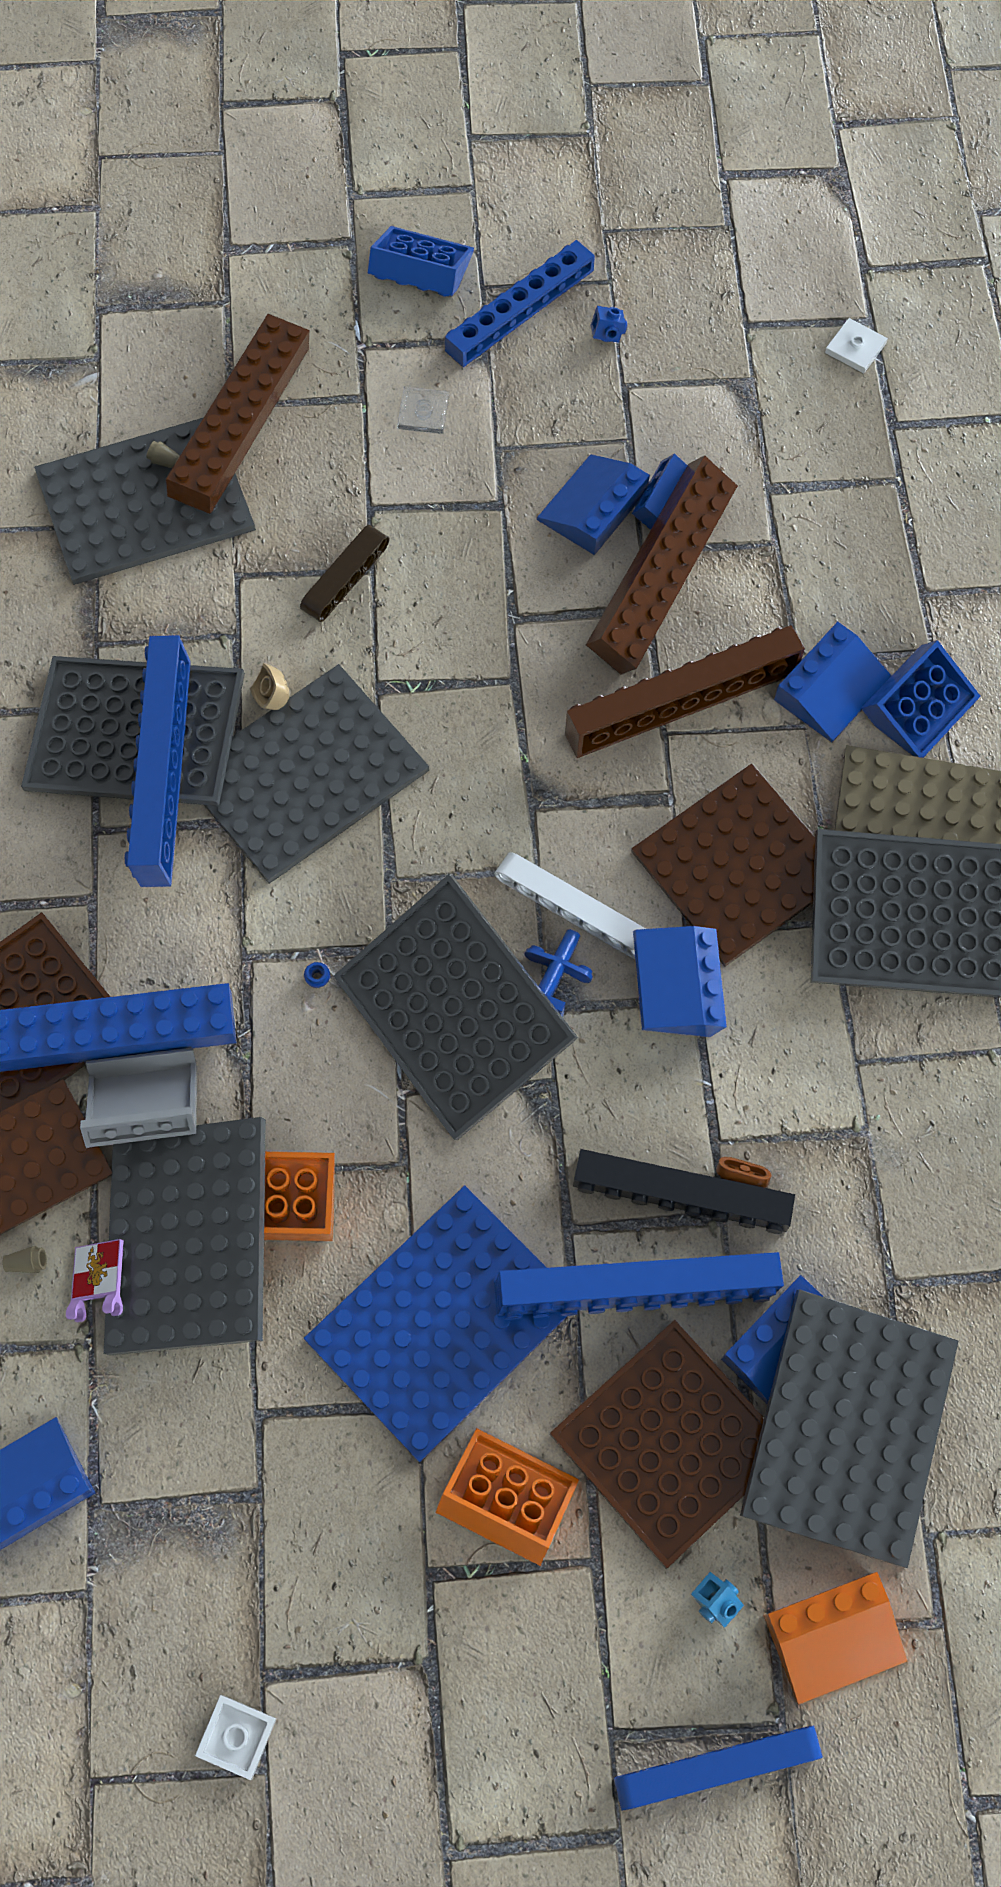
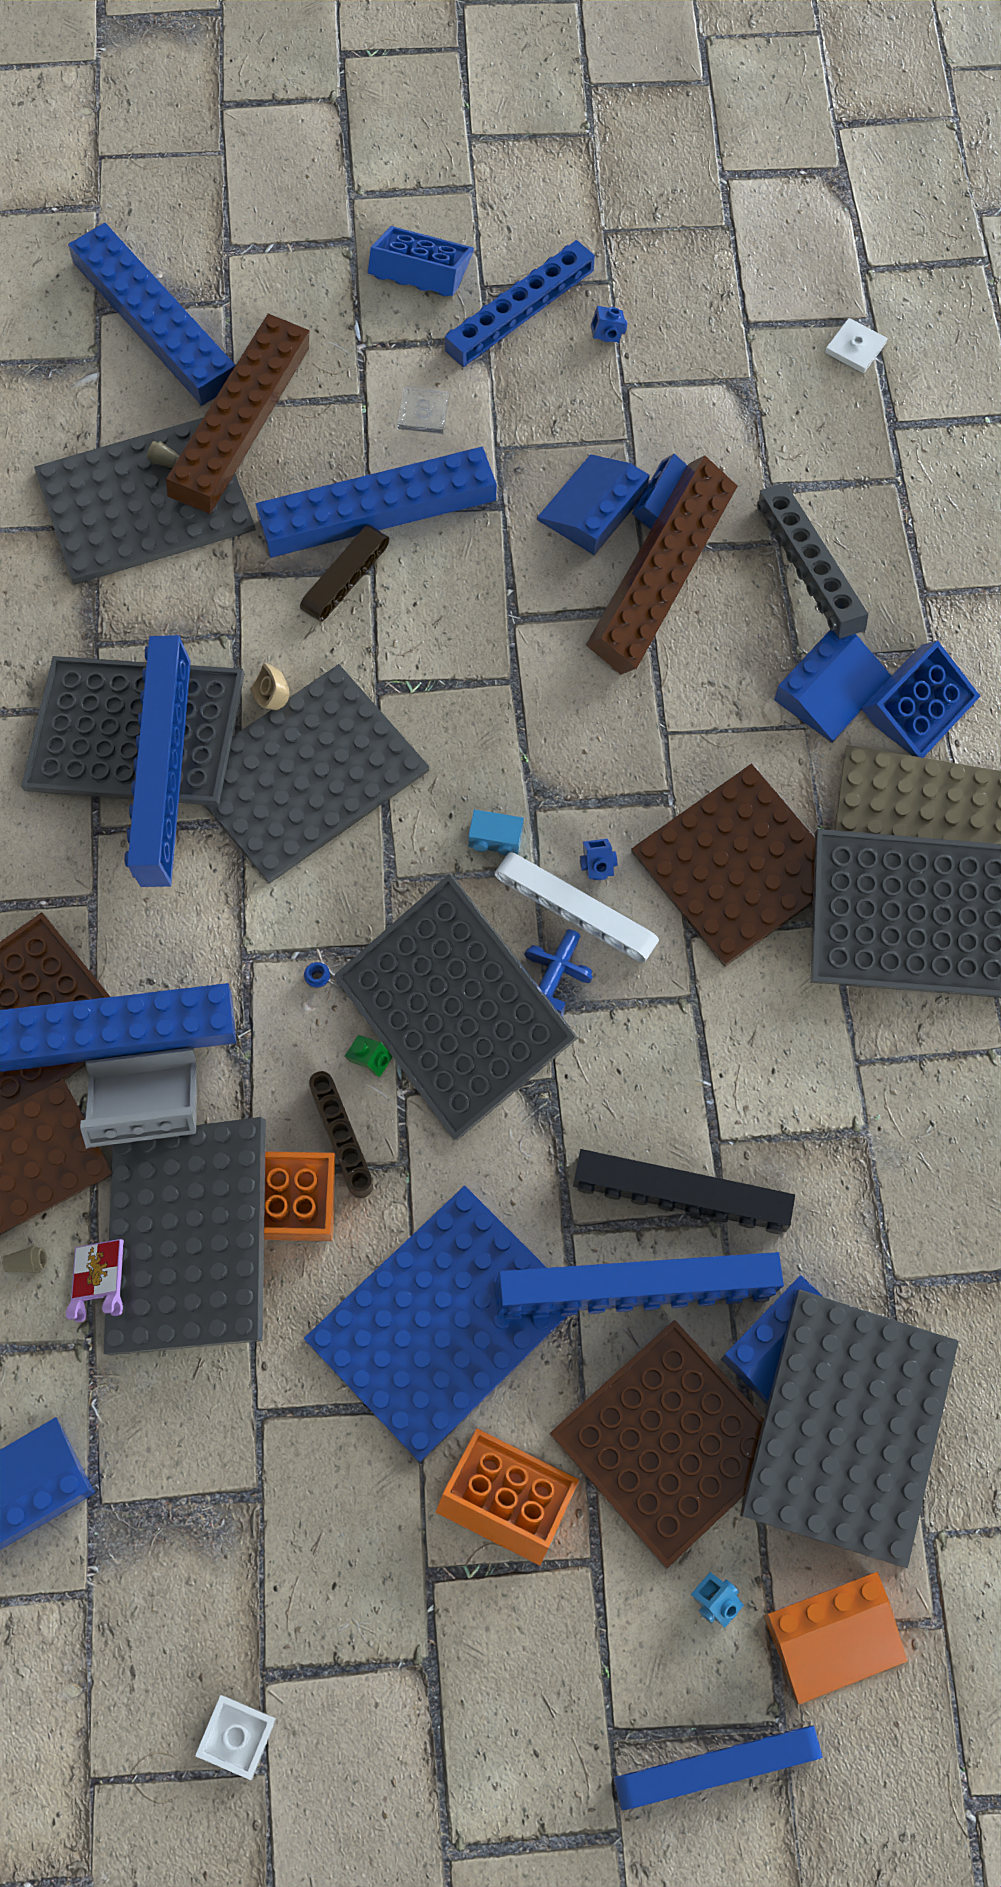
reddish brown brick [565,625,805,758] -> none
blue slope [633,926,727,1037] -> none
dark orange plate [716,1157,772,1188] -> none
none -> blue brick [68,223,236,406]
none -> blue brick [255,446,497,558]
none -> dark brown beam [309,1071,373,1198]
none -> green bracket [345,1035,393,1077]
none -> dark azure brick [468,809,524,856]
none -> blue brick [580,838,618,880]
none -> dark grey brick [757,482,868,639]

